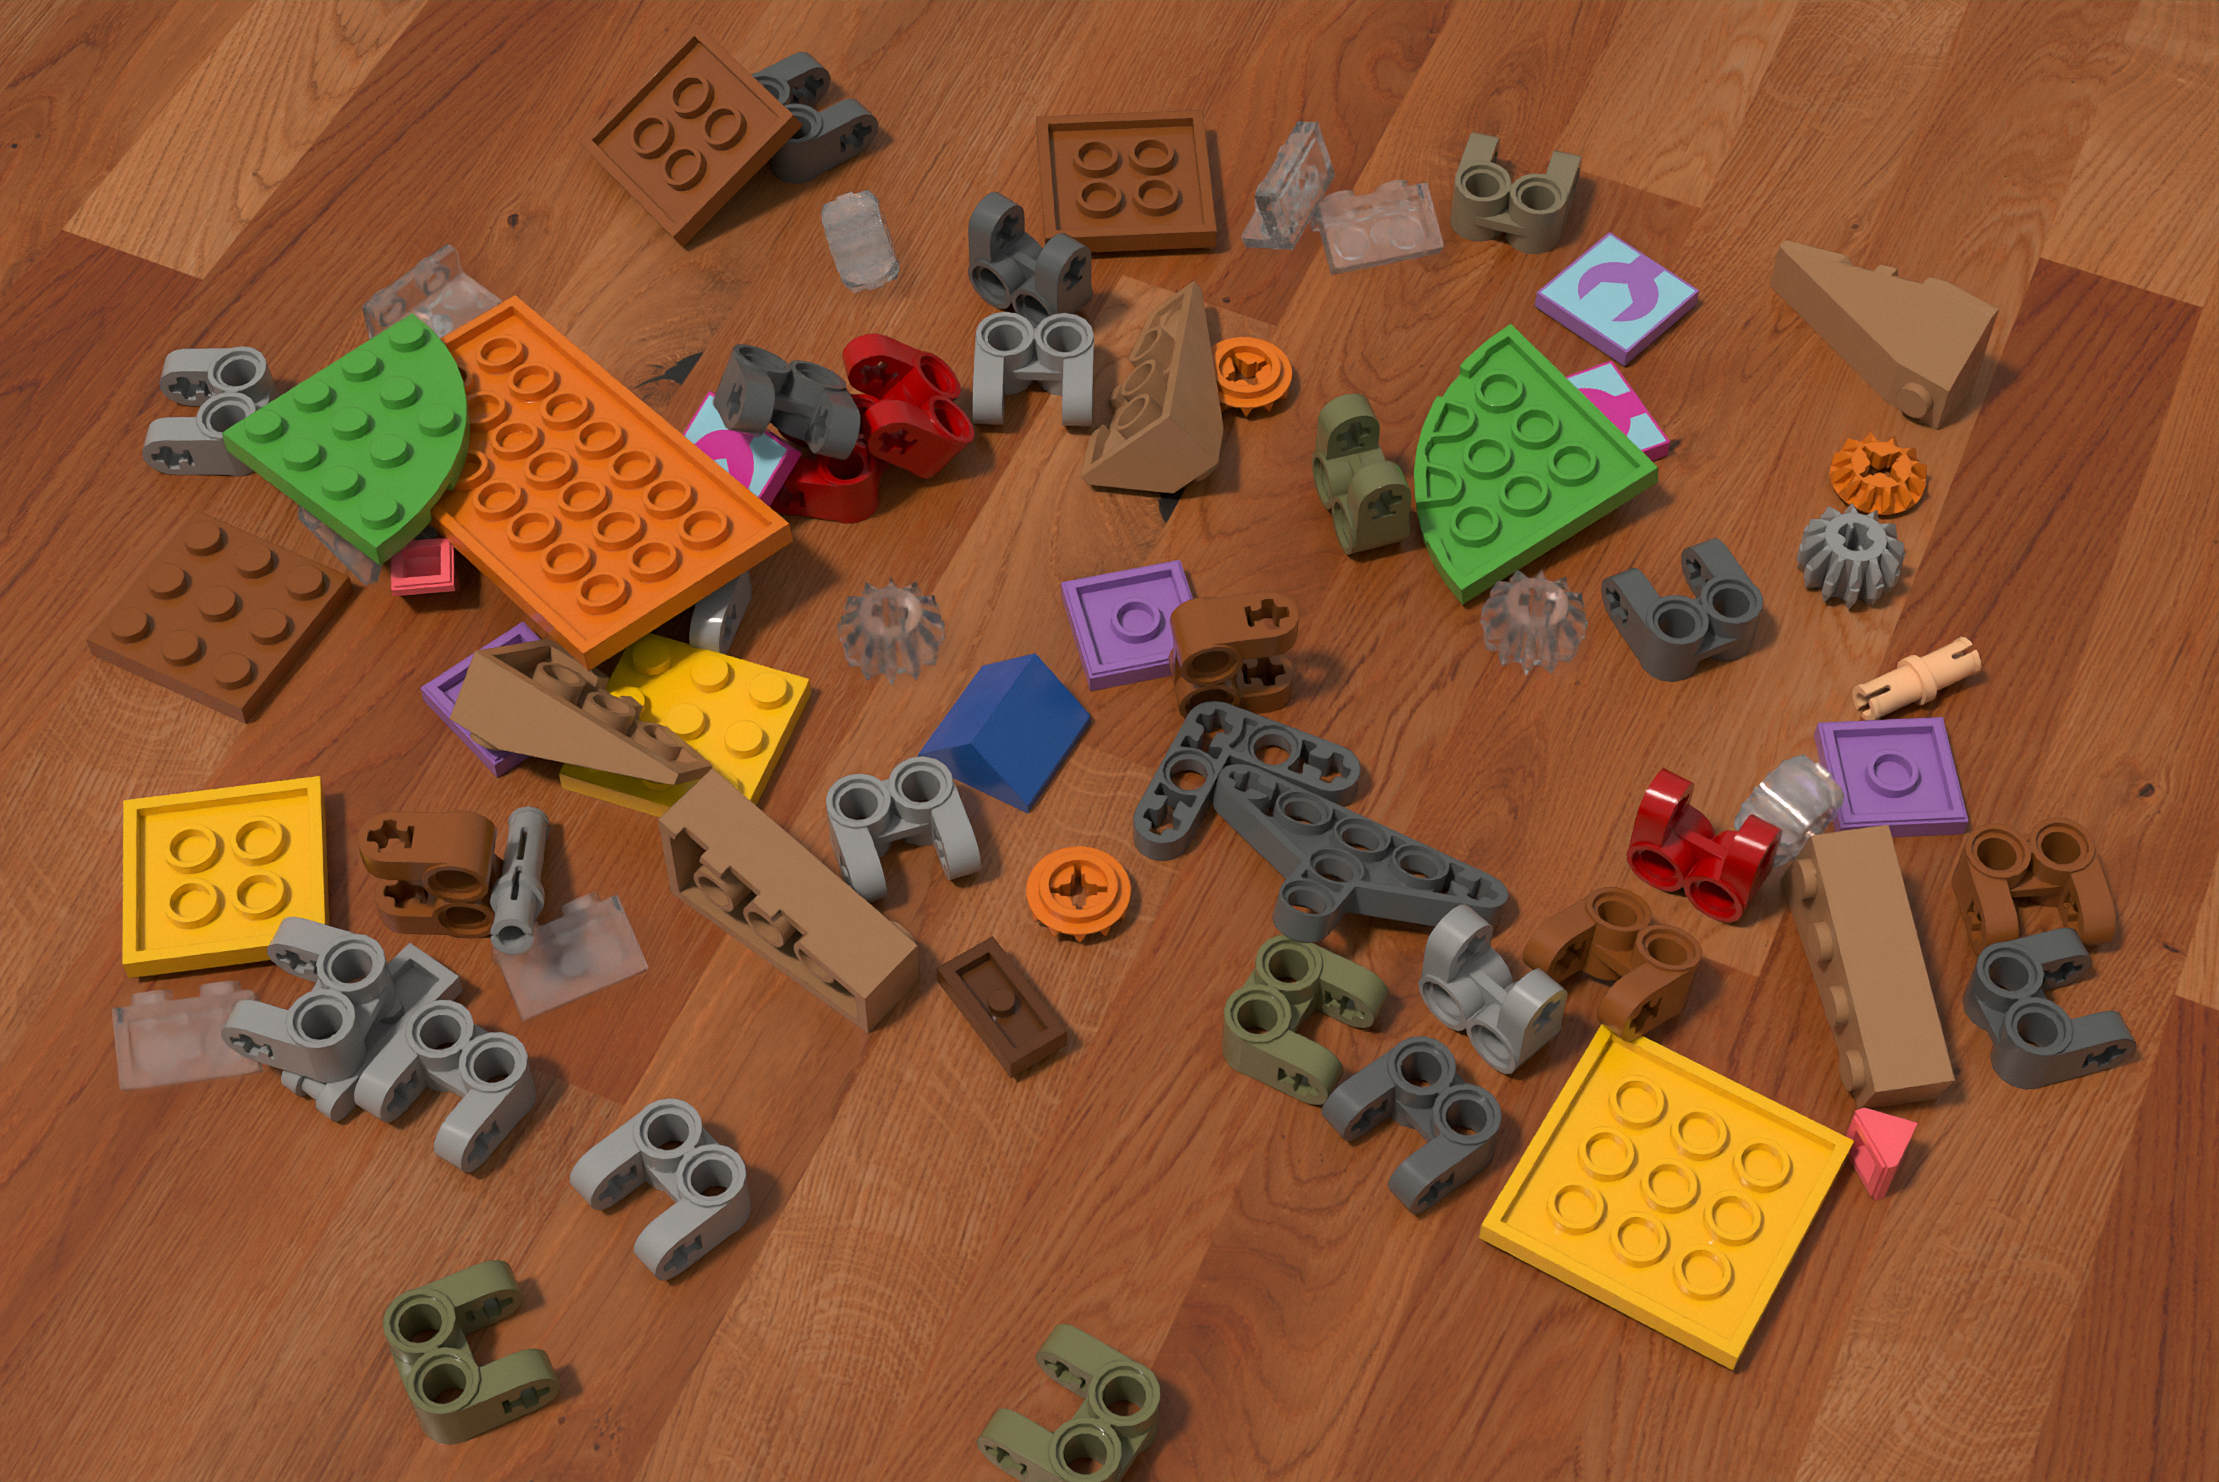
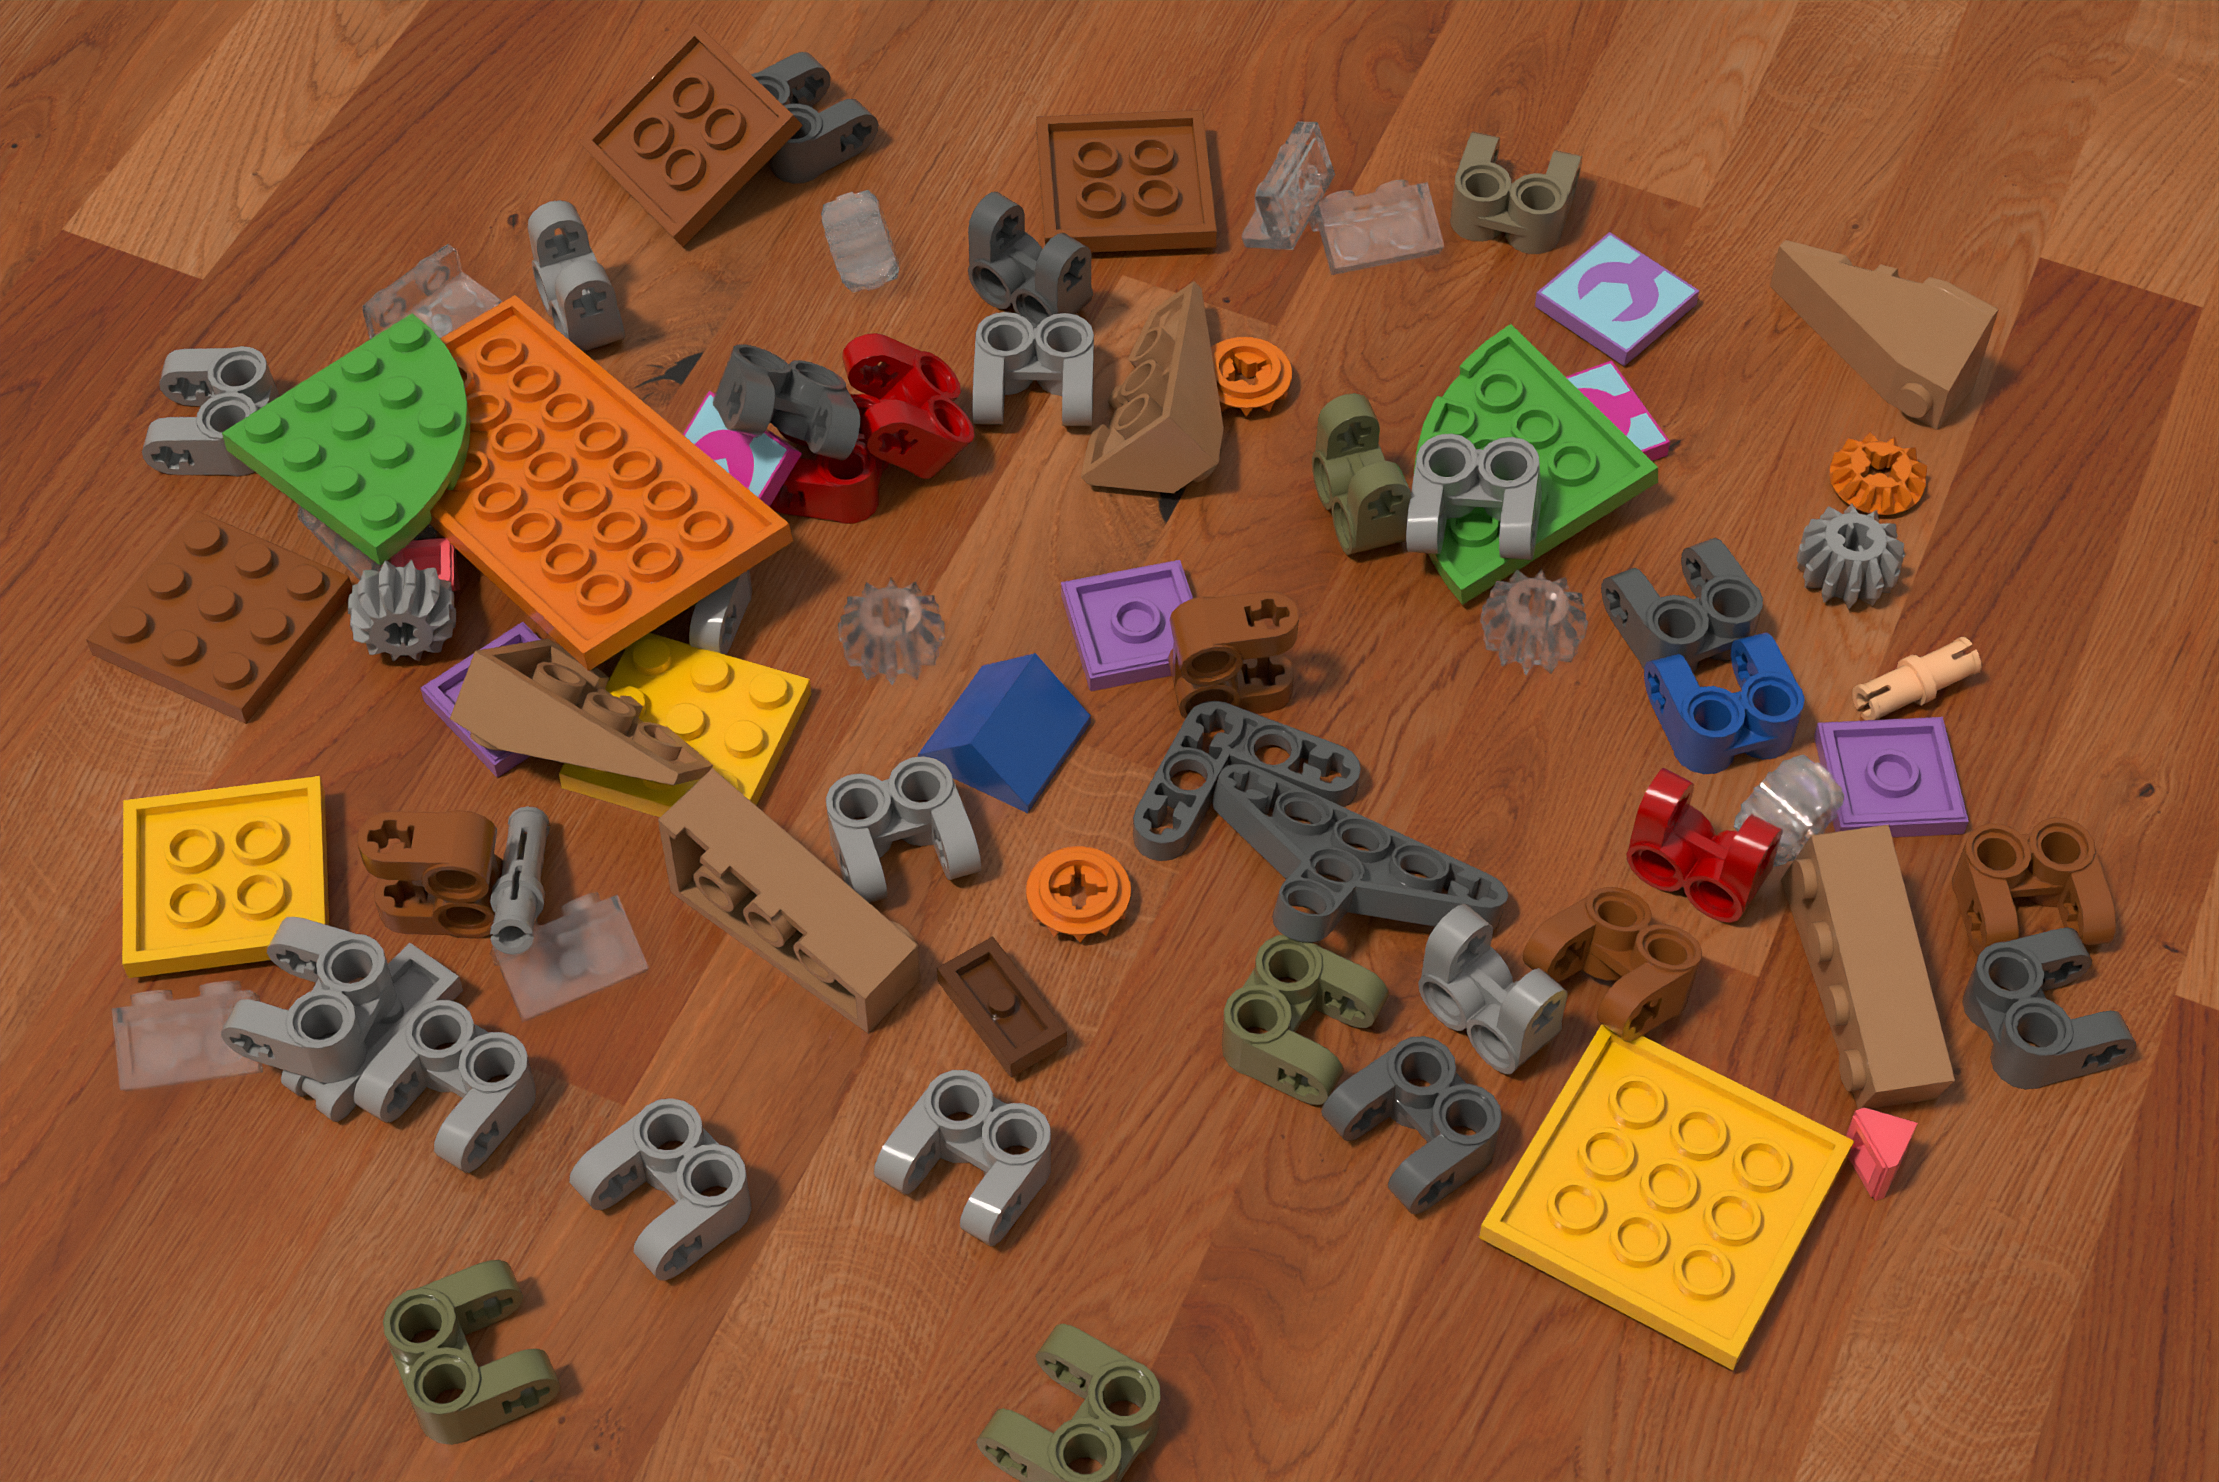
none -> light grey gear [348,560,456,662]
none -> light grey piece [528,200,625,352]
none -> light grey piece [874,1070,1051,1246]
none -> light grey piece [1406,433,1542,560]
none -> blue piece [1644,632,1805,774]

